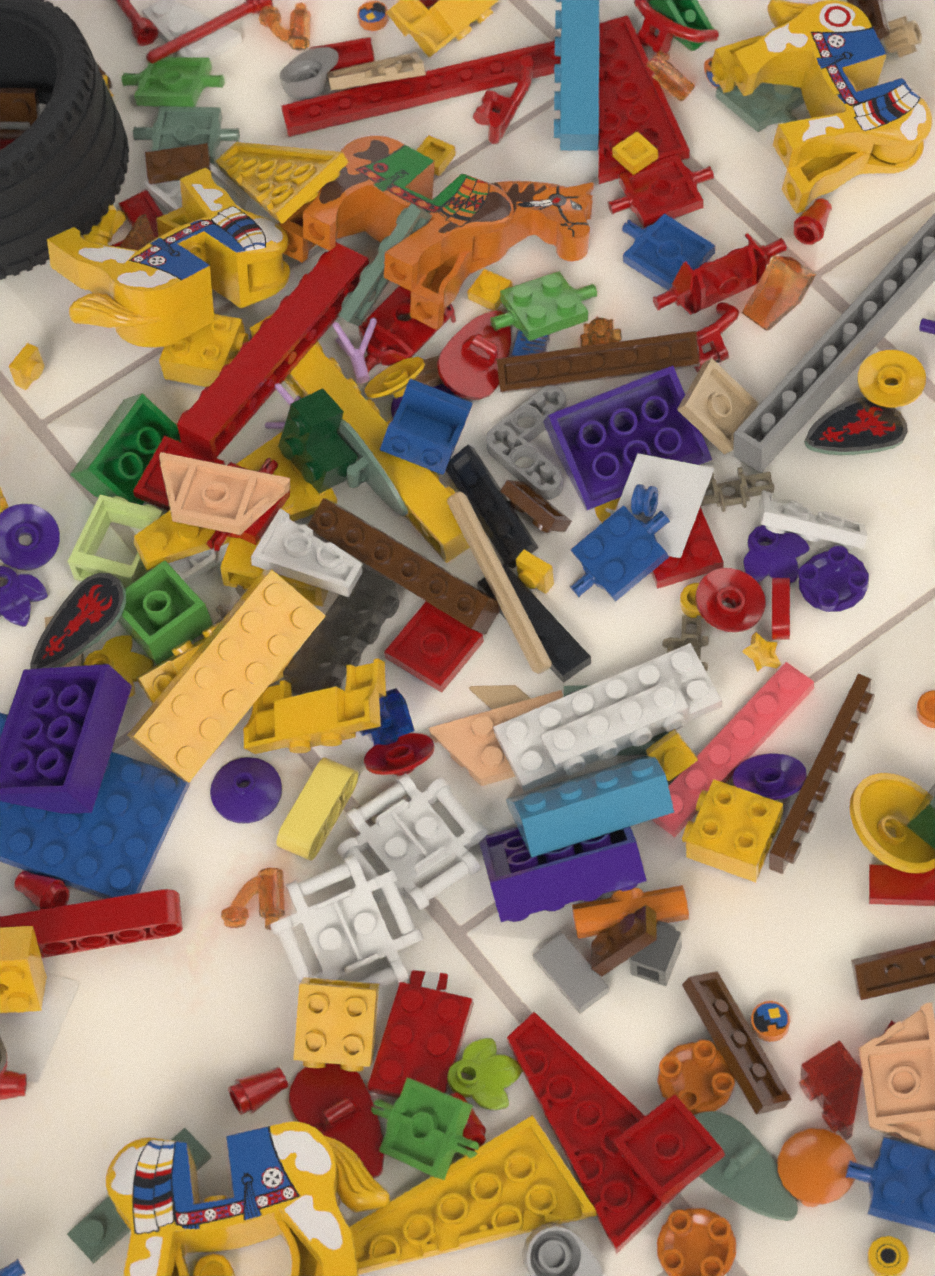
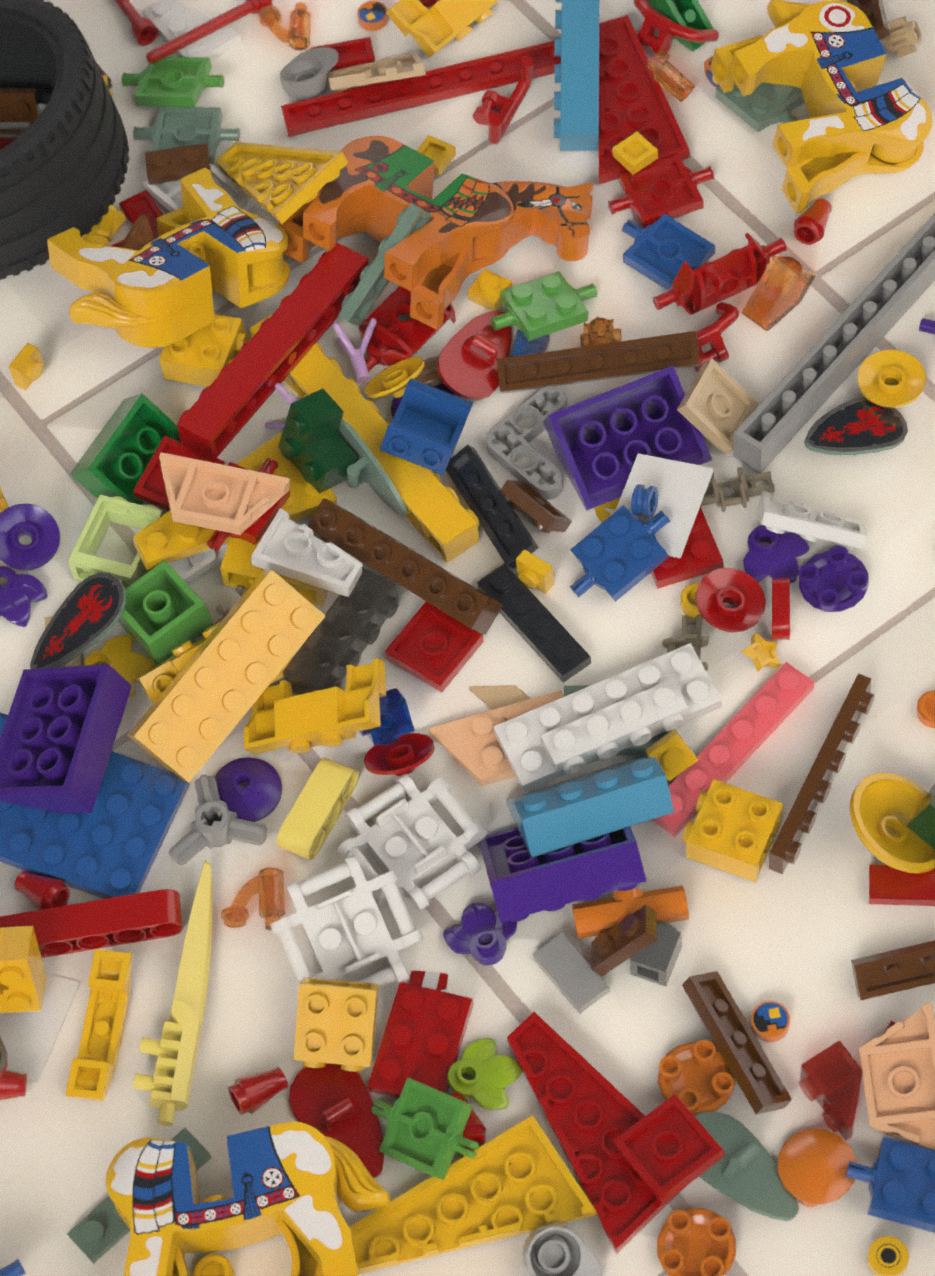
tan axle [447,492,552,674] -> none
dark purple dish [733,753,807,800] -> none
none -> yellow slope [65,949,133,1101]
none -> light yellow piece [132,860,212,1126]
none -> light grey bush [169,774,268,866]
none -> dark purple plate [443,902,518,965]

